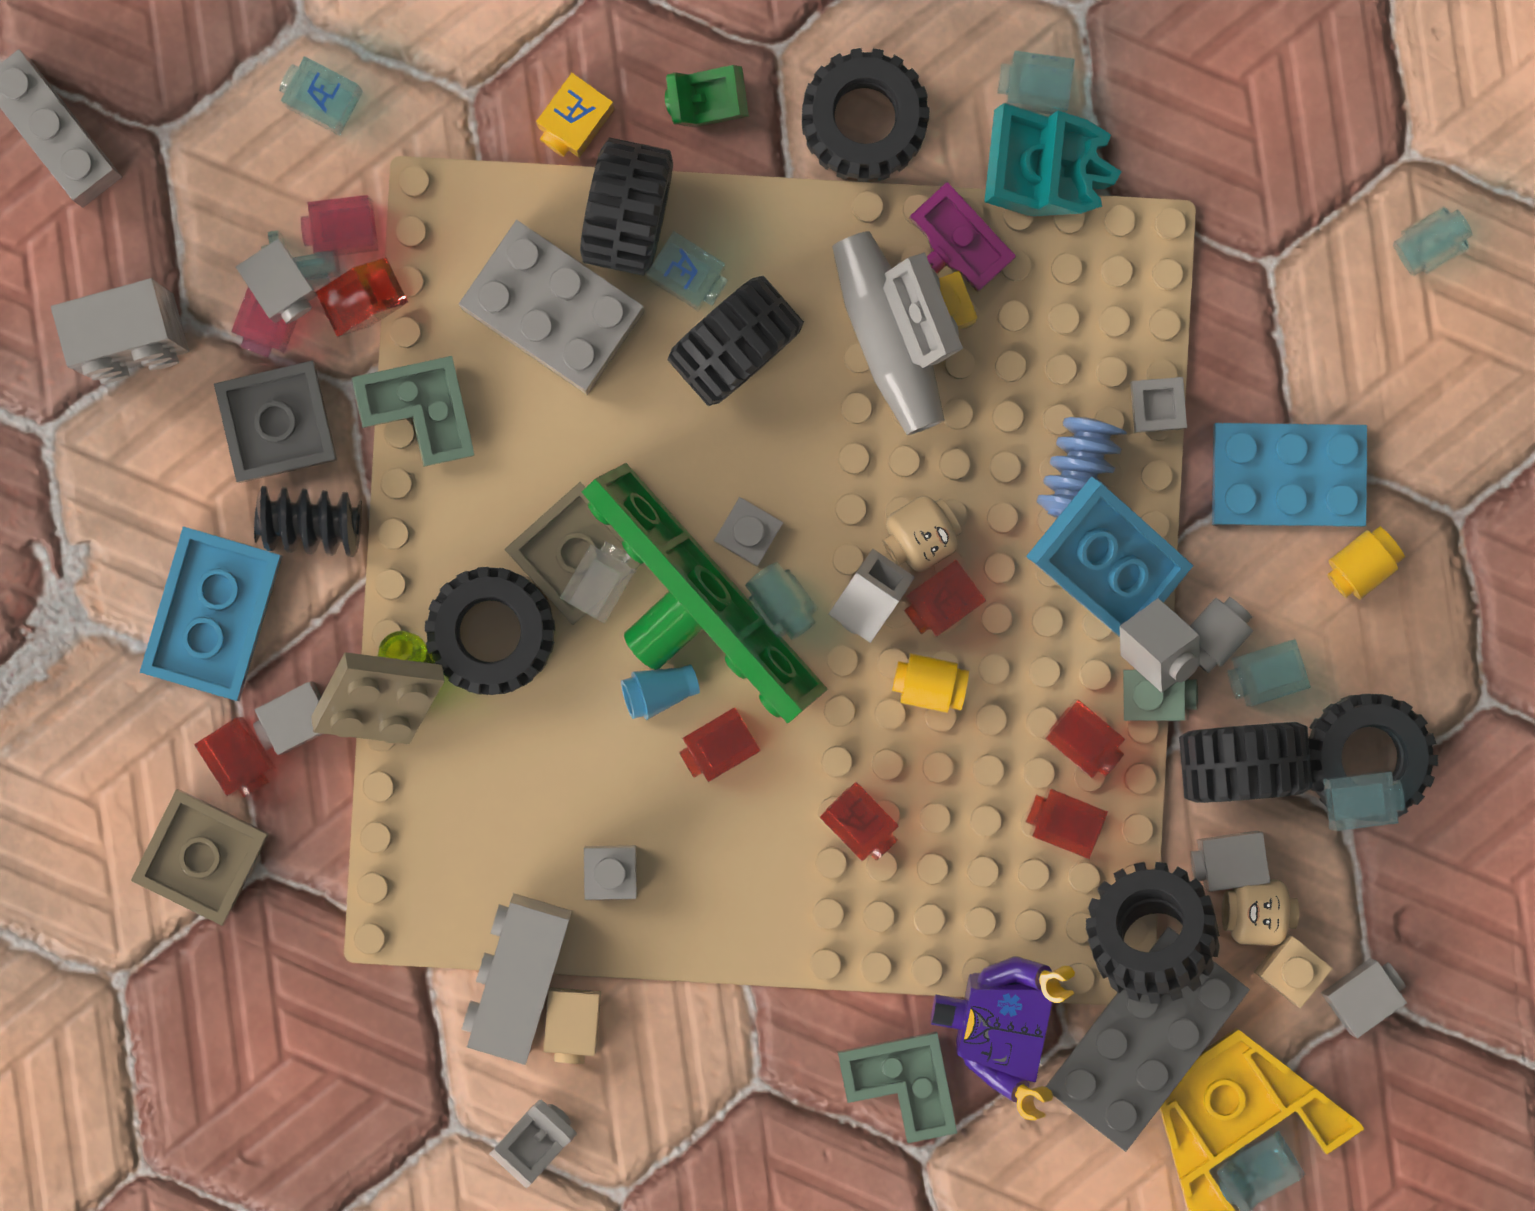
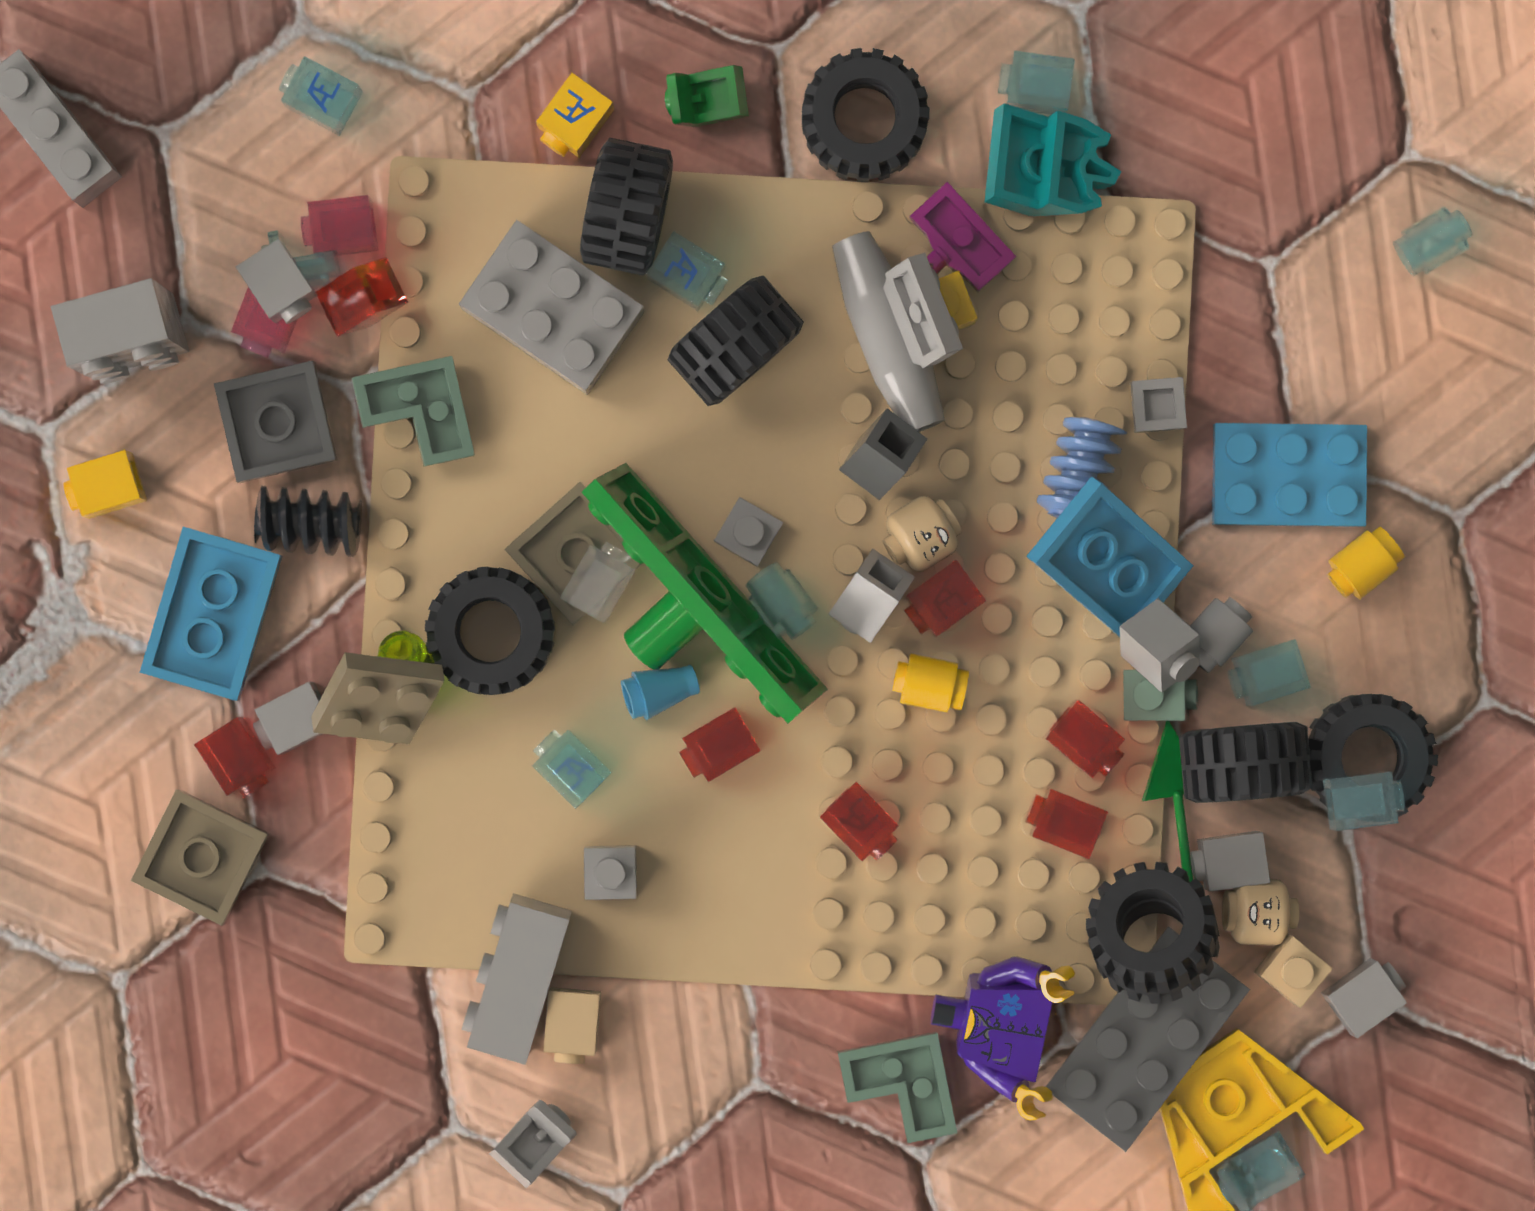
none -> yellow brick [63,450,147,519]
none -> clear light blue brick [532,729,613,809]
none -> dark grey brick [839,409,927,500]
none -> green piece [1142,721,1193,882]

